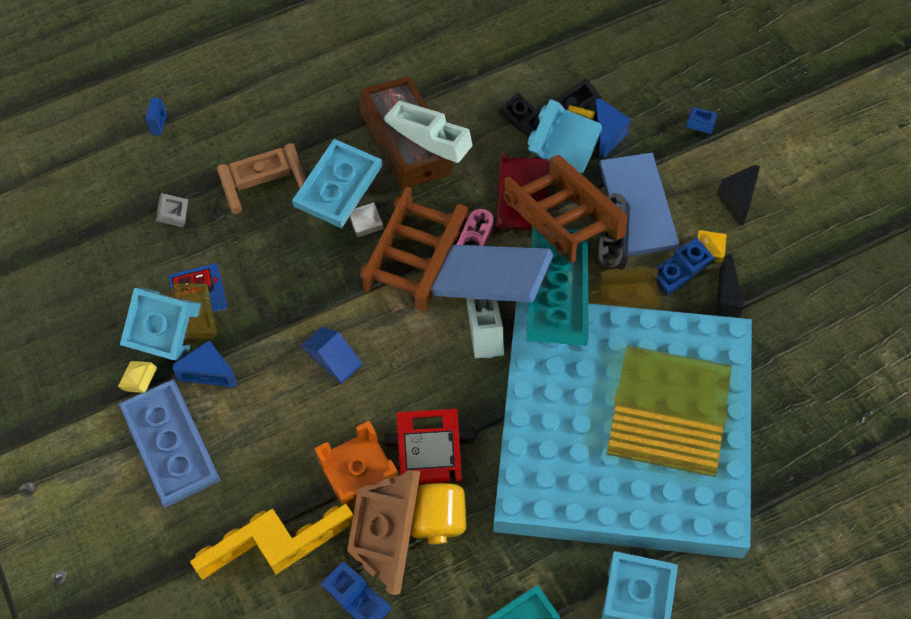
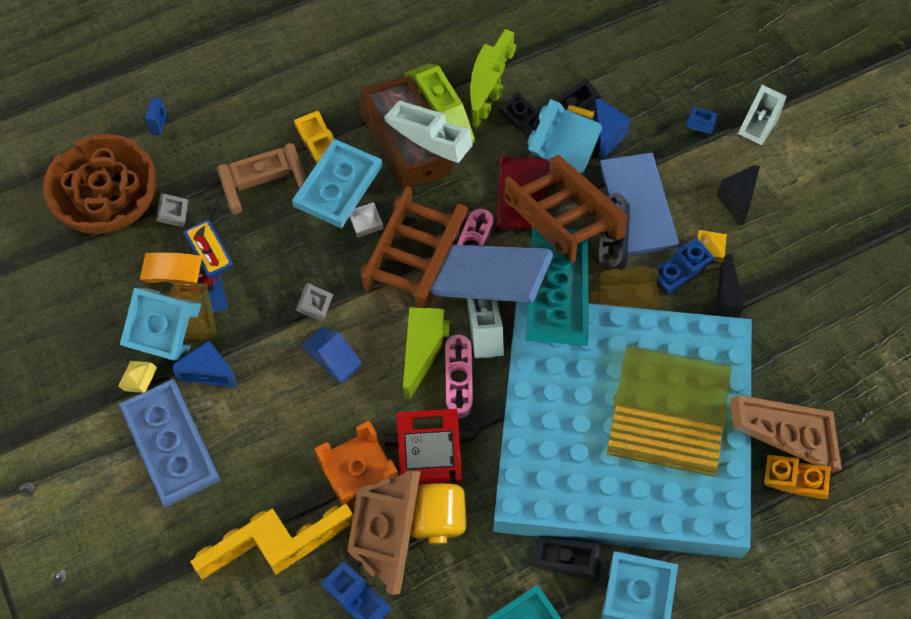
none -> dark orange brick [43,134,156,234]
none -> light orange slope [140,253,202,285]
none -> slope [183,220,234,279]
none -> yellow slope [294,110,334,164]
none -> light grey tile [296,283,333,322]
none -> lime slope [403,307,450,399]
none -> lime slope [404,63,475,143]
none -> bright pink beam [445,335,473,418]
none -> lime slope [470,29,516,127]
none -> black slope [533,536,604,581]
none -> medium nougat wing [730,395,842,473]
none -> light aqua slope [738,85,787,145]
none -> light orange slope [764,455,831,500]

